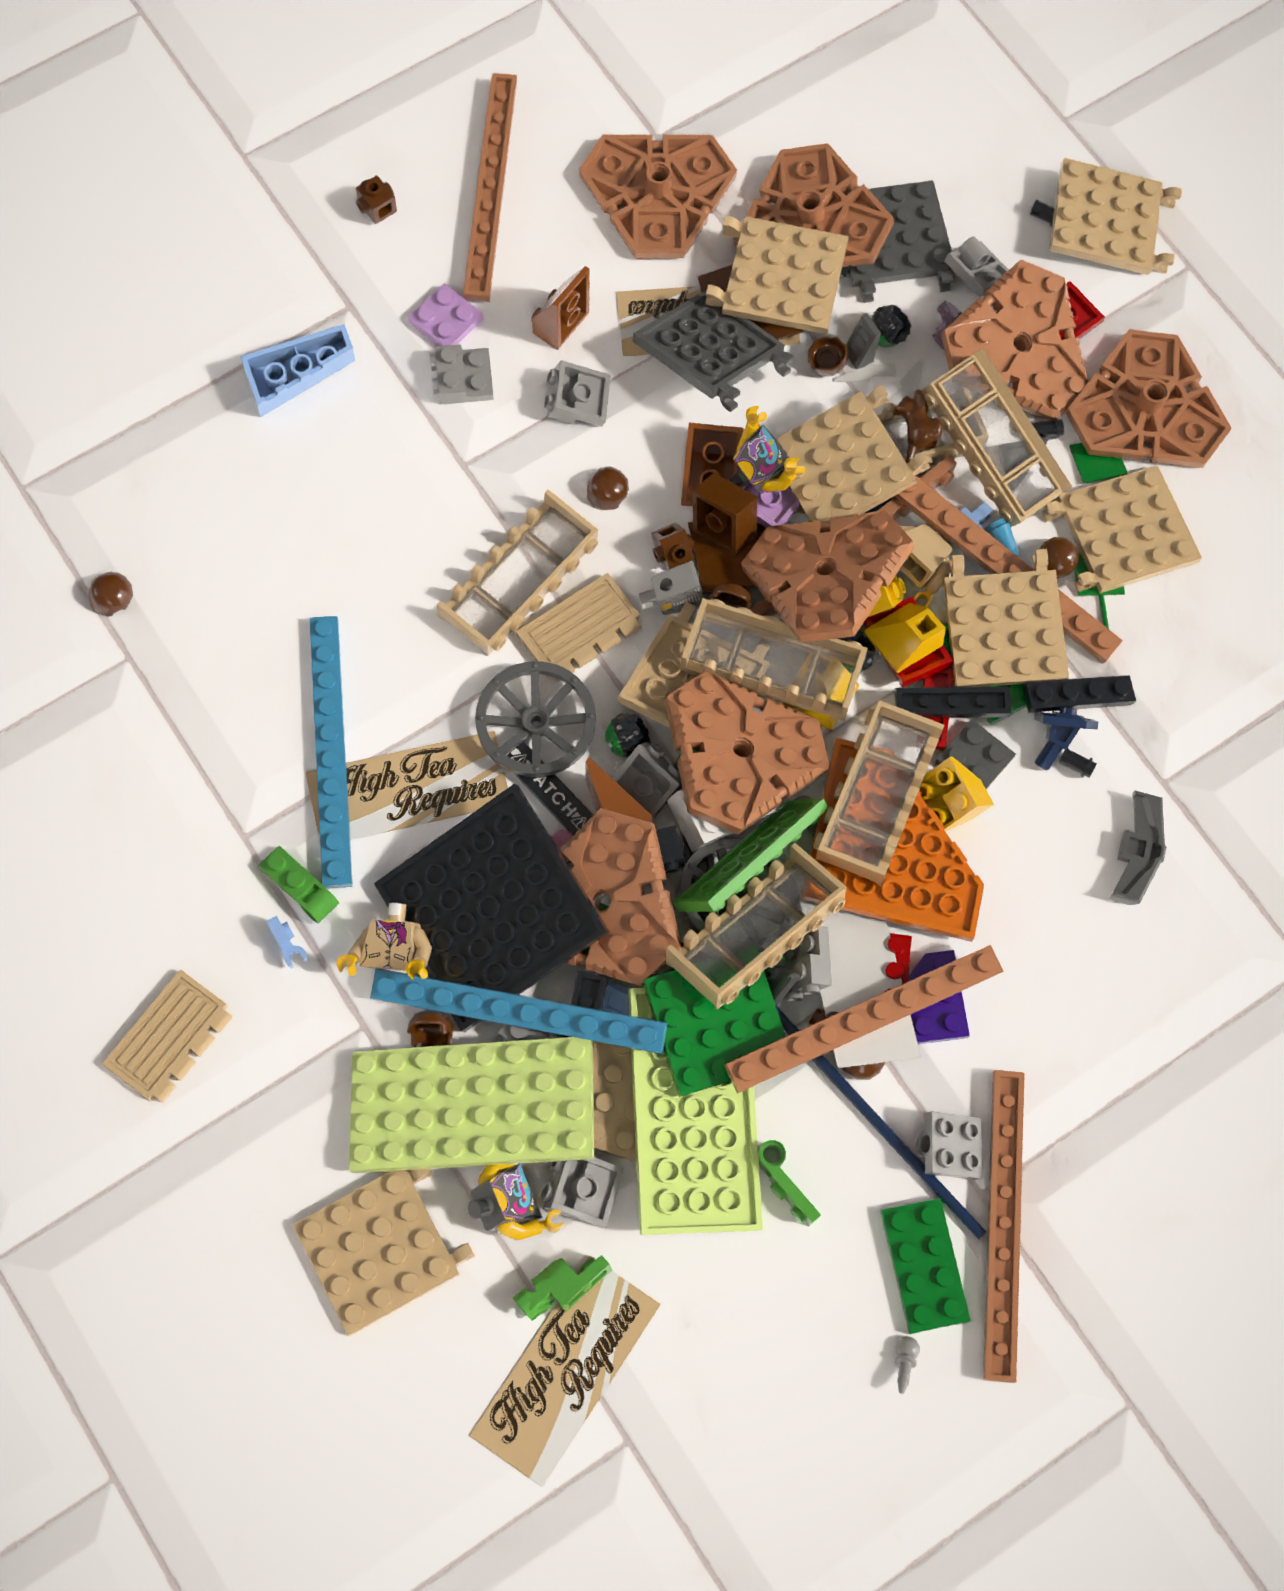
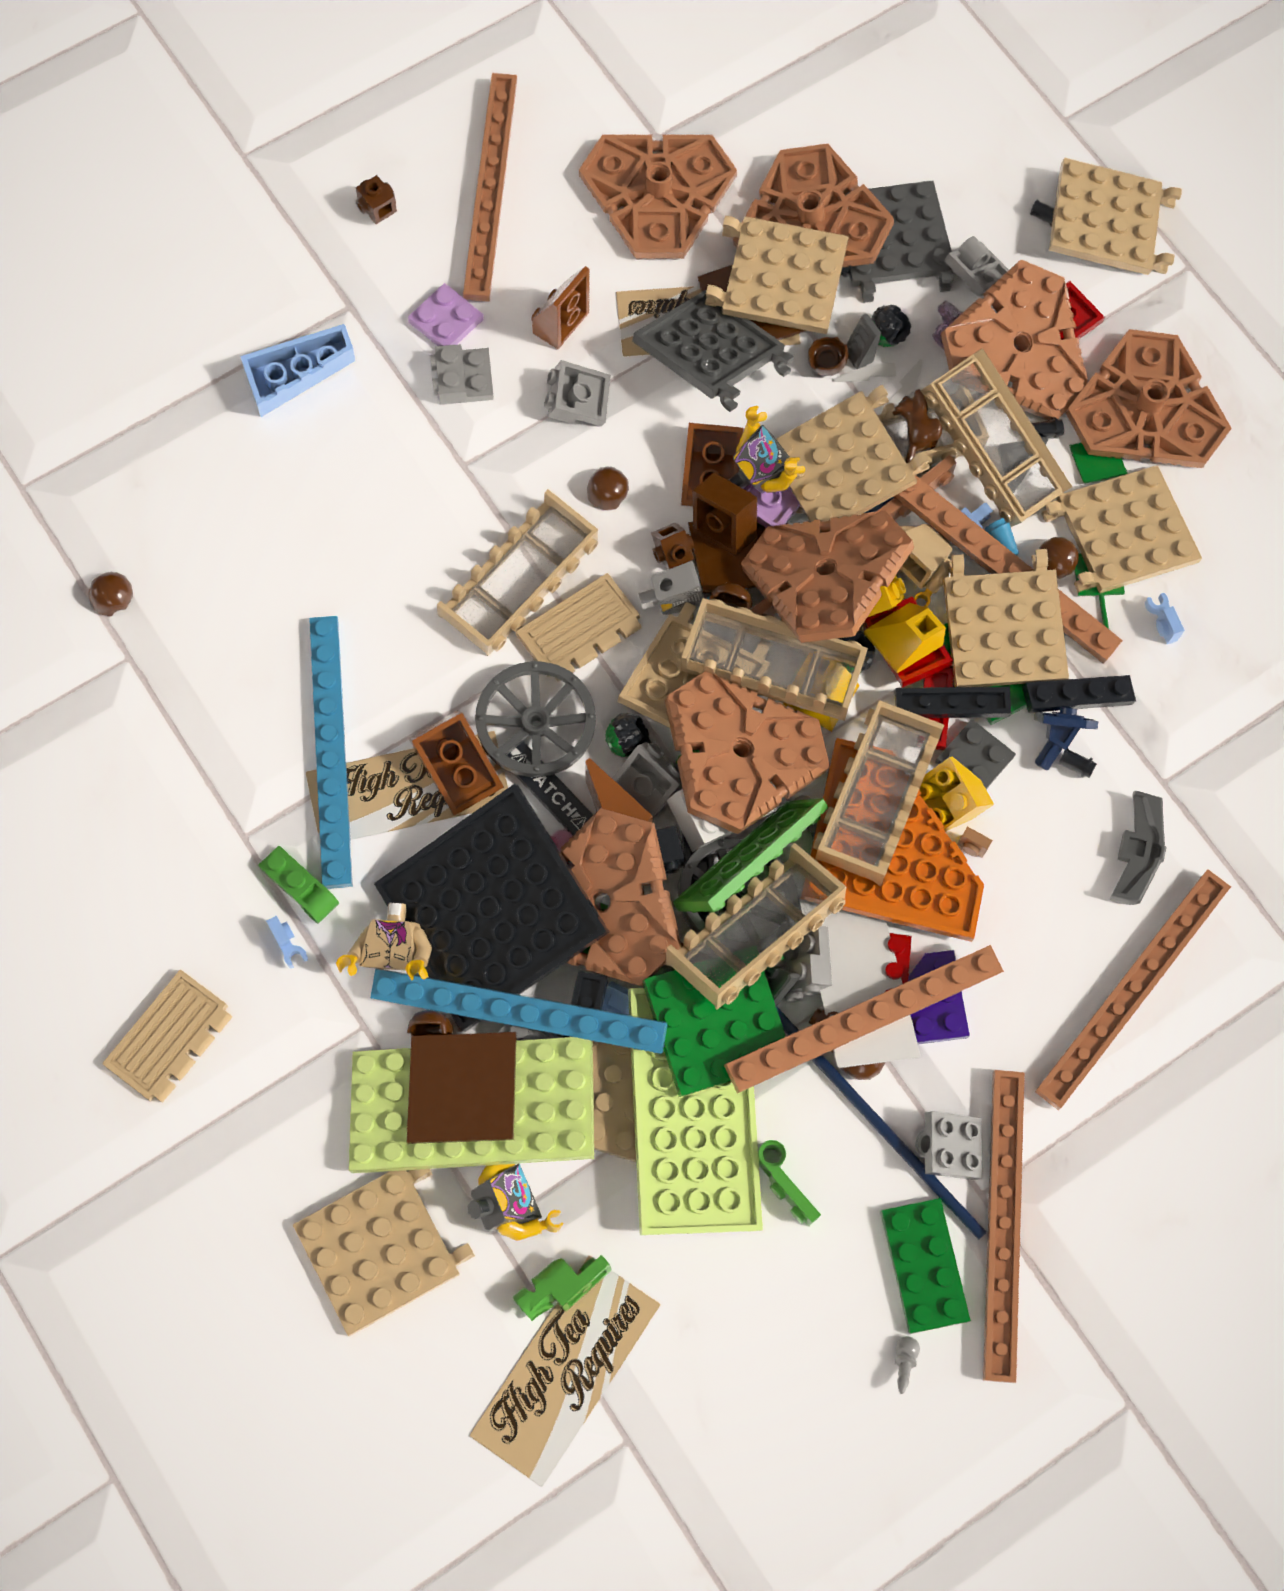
light grey plate [541,1157,624,1228] -> none
none -> reddish brown piece [406,1032,517,1144]
none -> dark orange slope [408,710,504,816]
none -> medium nougat plate [957,826,993,858]
none -> nougat plate [1035,869,1232,1111]
none -> light blue plate [1145,592,1185,645]

